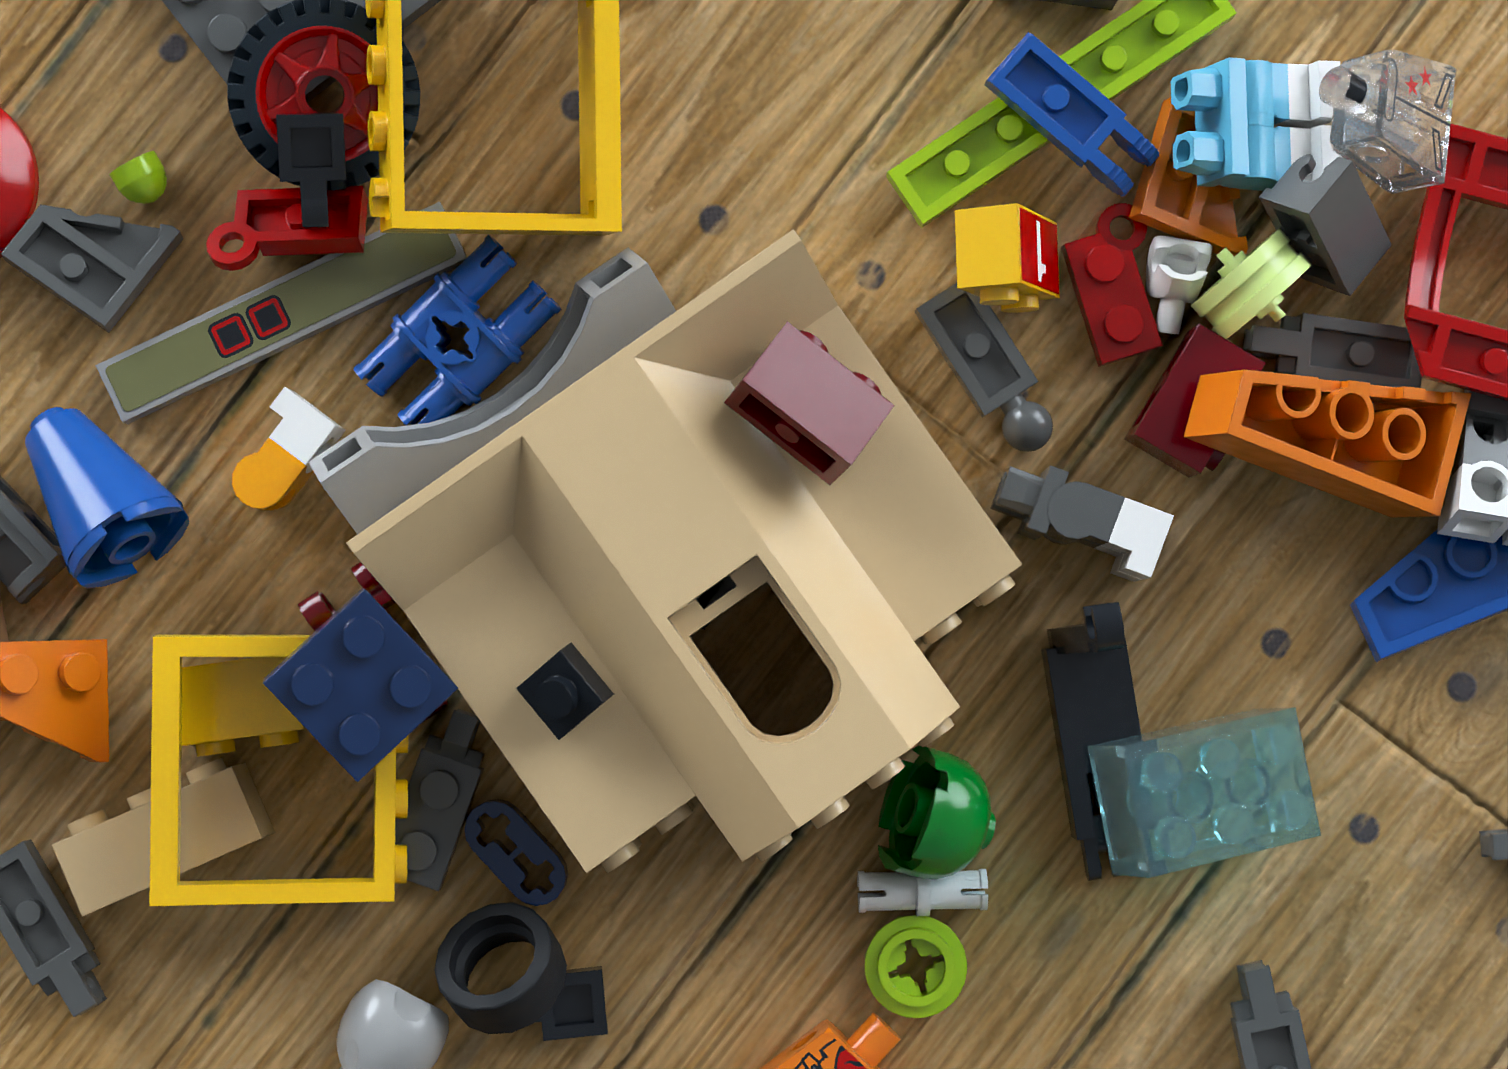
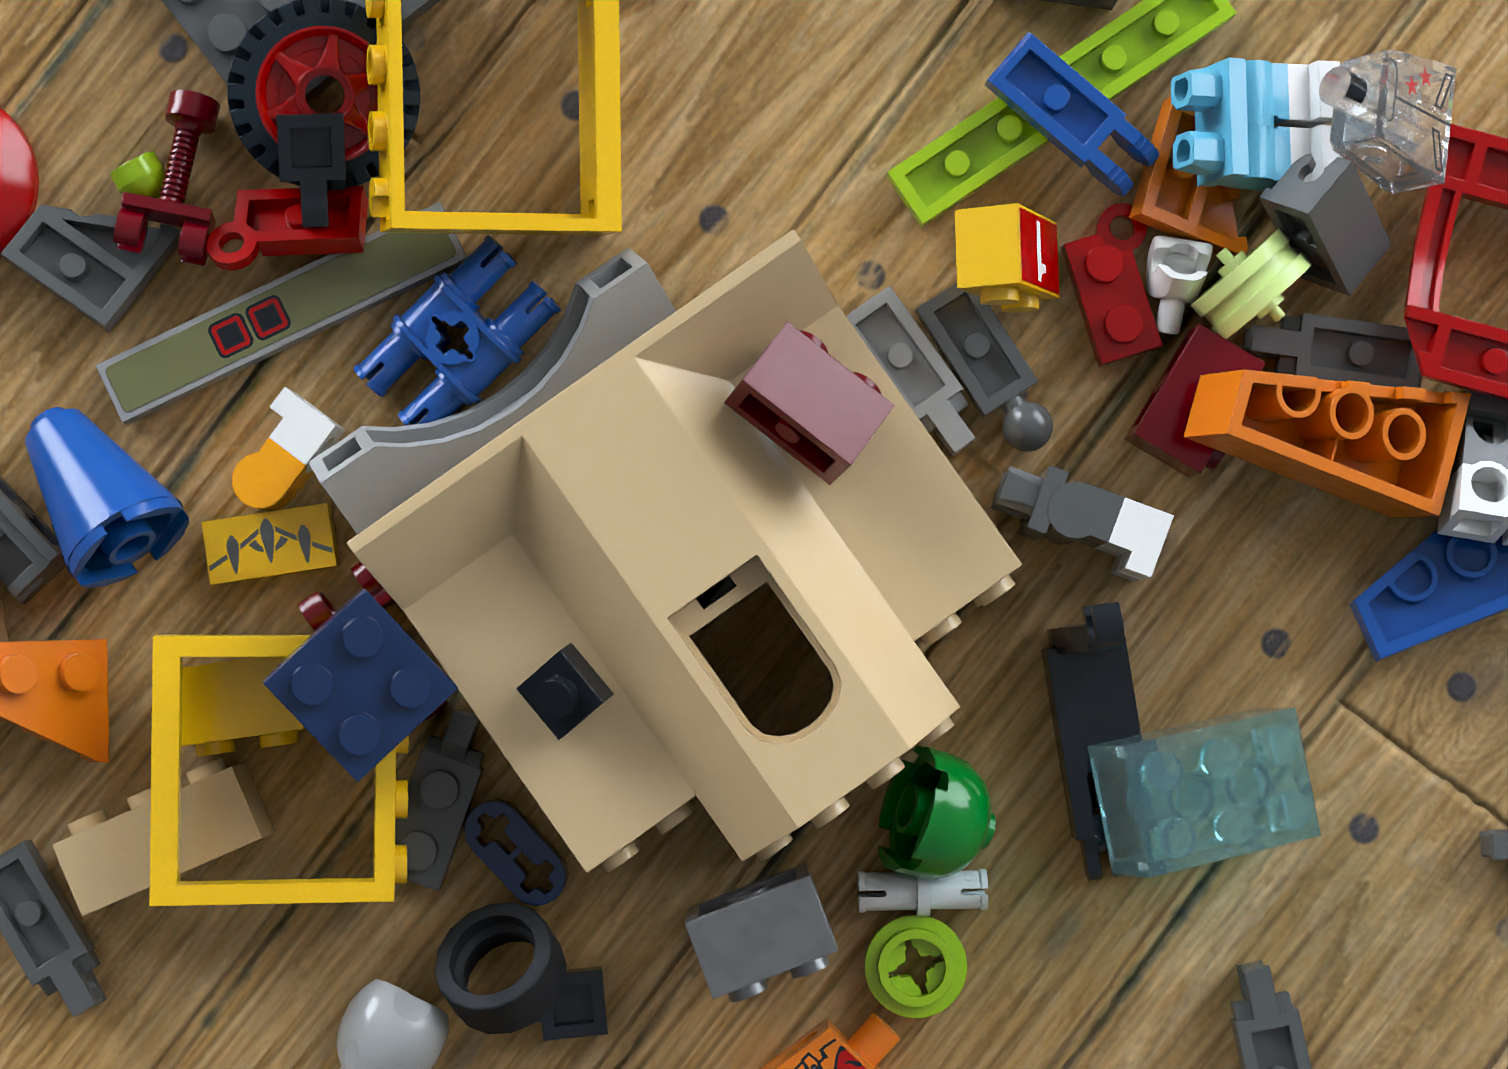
none -> dark red bar [113,89,221,266]
none -> yellow tile [201,503,340,585]
none -> flat silver brick [685,863,838,1002]
none -> light grey hinge [846,286,976,457]

